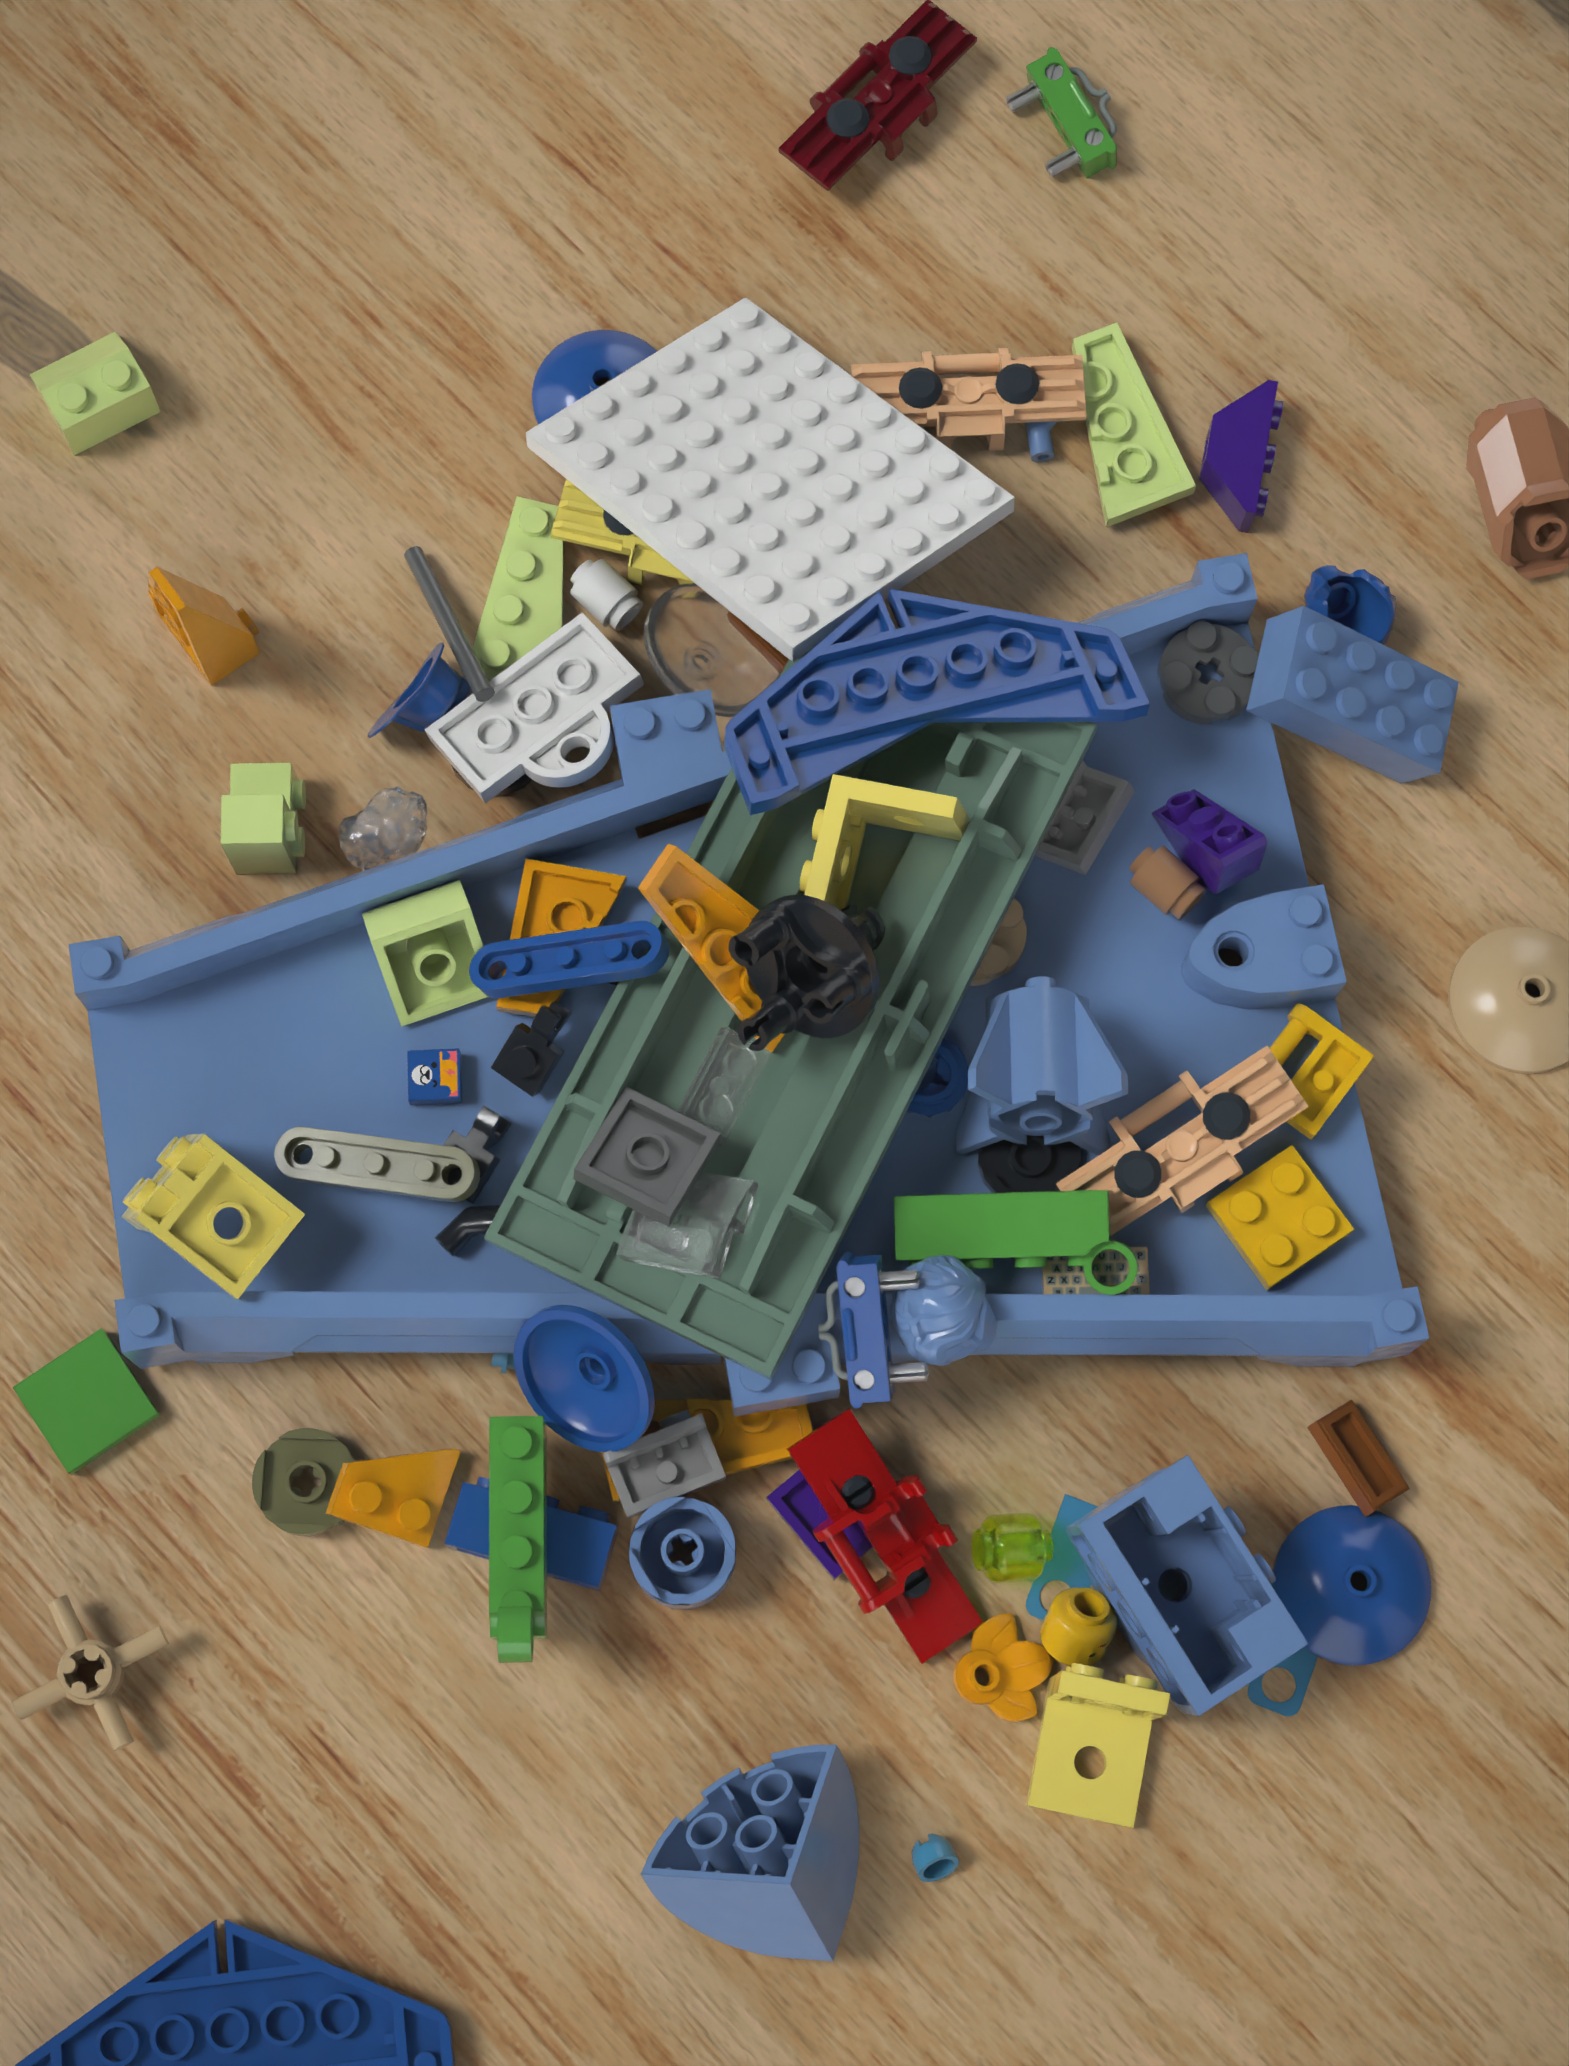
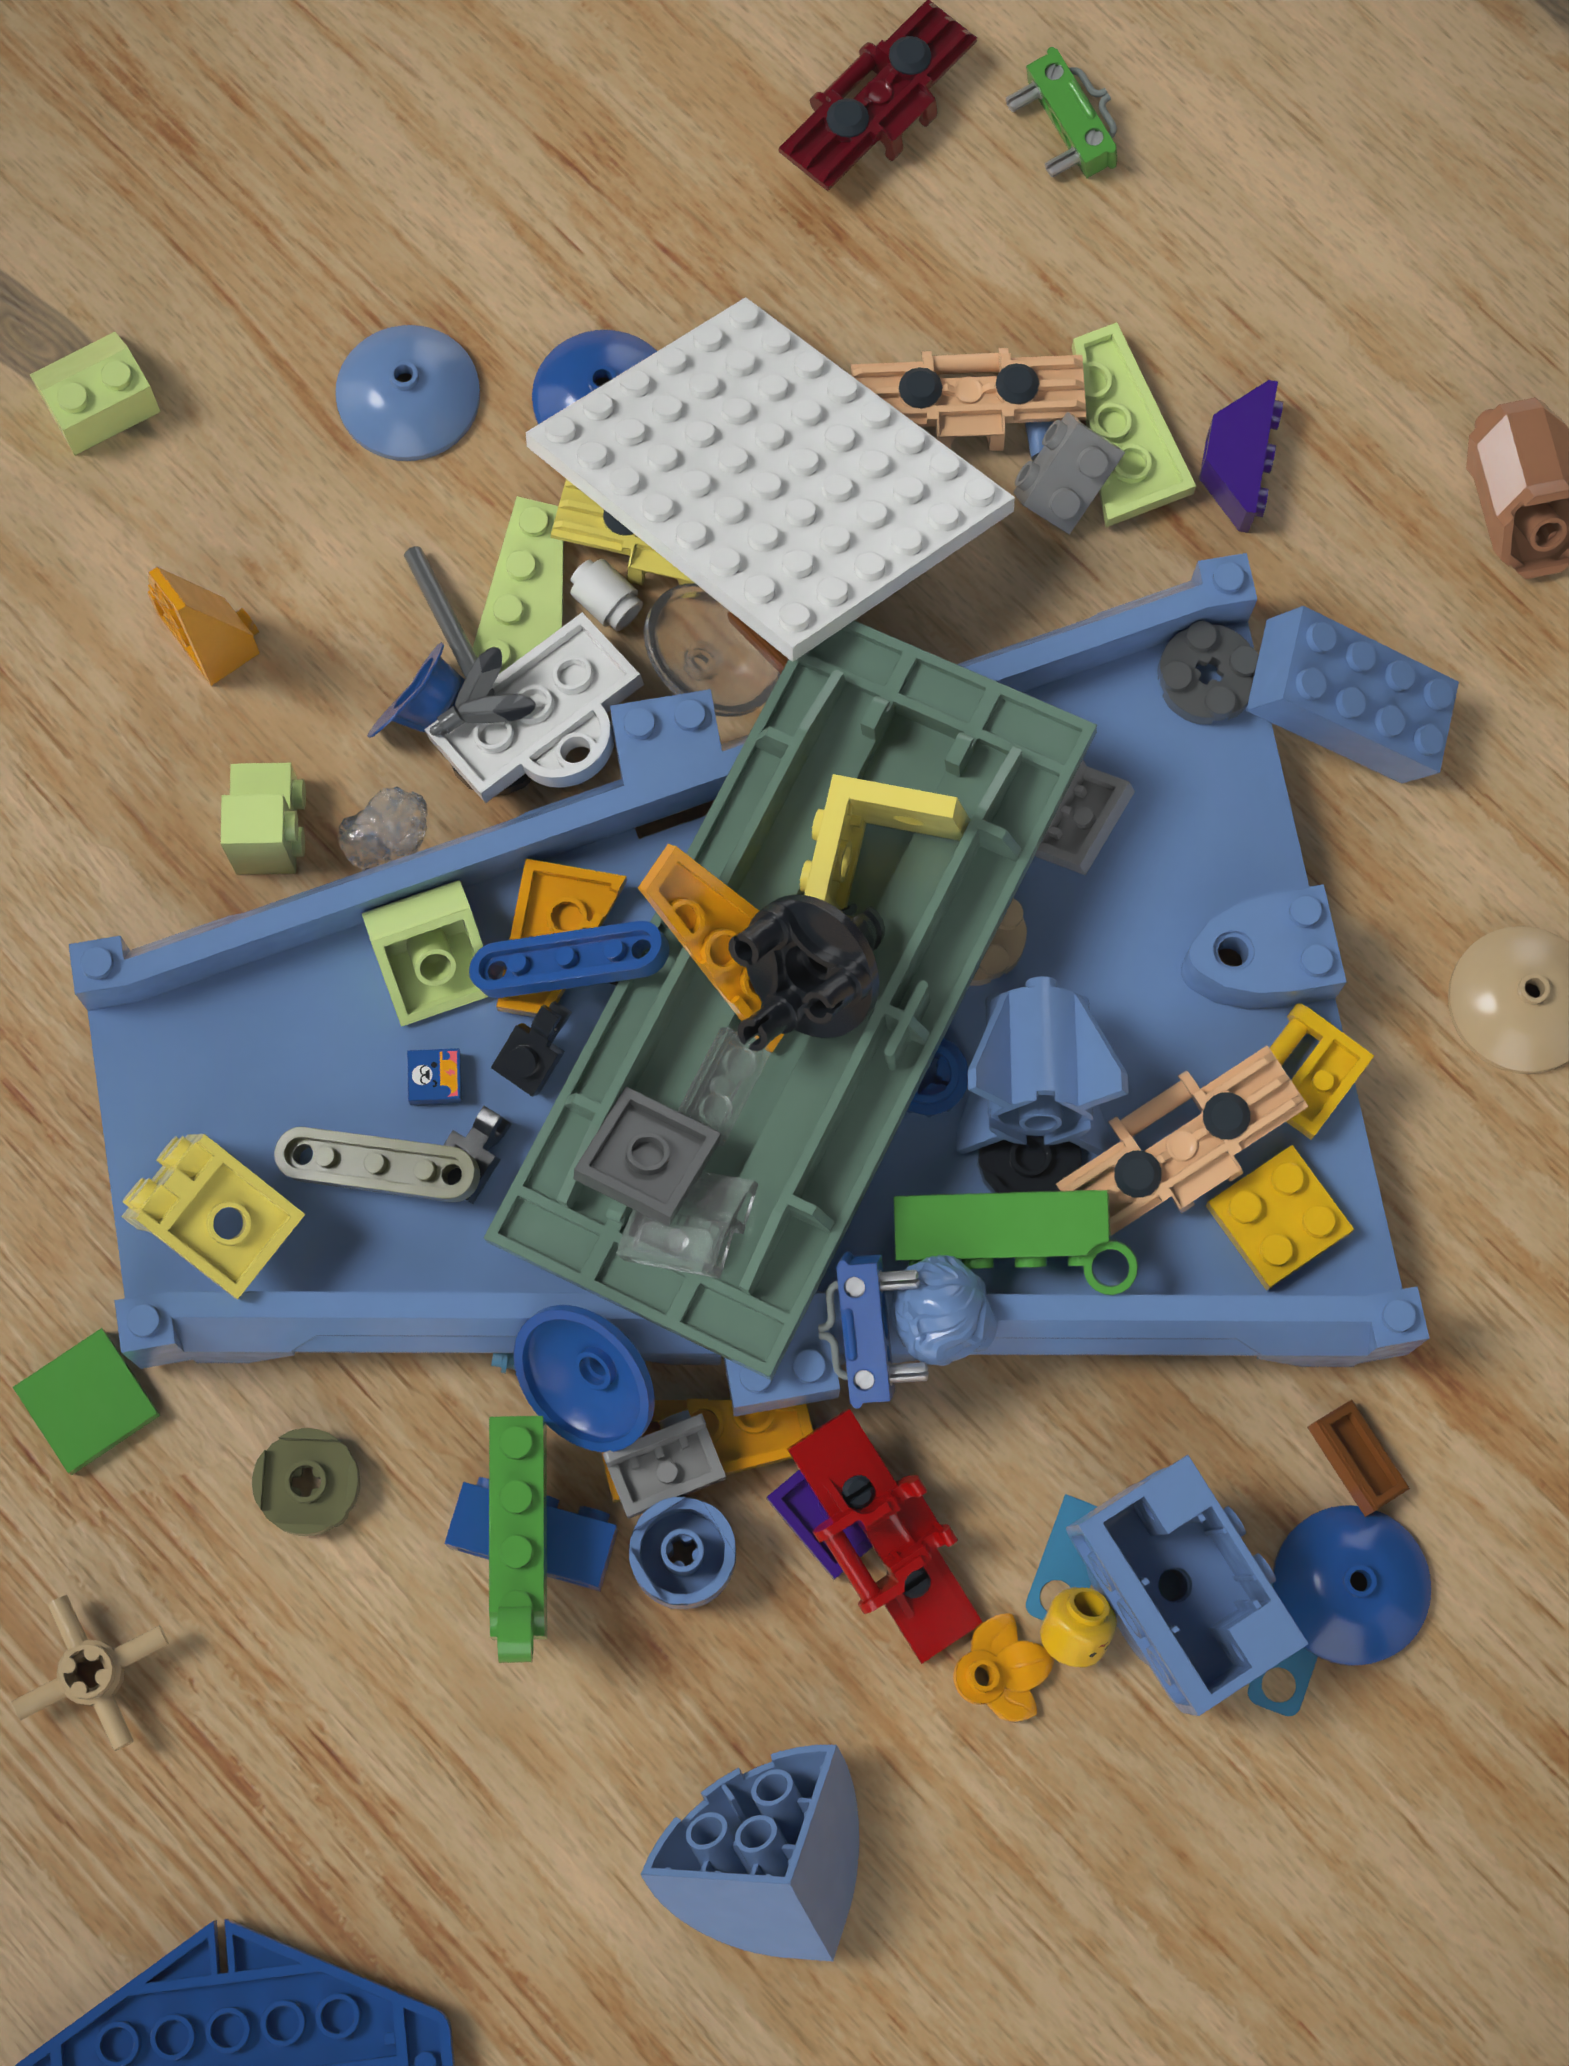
light orange wing [325,1448,461,1548] -> none
black arm [434,1205,500,1256] -> none
blue wing [724,589,1150,815] -> none
dark azure hinge [911,1833,959,1882] -> none
clear neon green head [971,1512,1053,1584] -> none
light yellow bracket [1026,1663,1170,1828] -> none
tile [1041,1247,1150,1295] -> none
medium nougat brick [1129,845,1206,920] -> none
dark purple slope [1152,789,1268,894] -> none
blue hair [1304,565,1397,645] -> none
none -> medium blue dish [335,325,480,461]
none -> dark grey piece [430,647,536,736]
none -> light grey bracket [1014,412,1125,535]

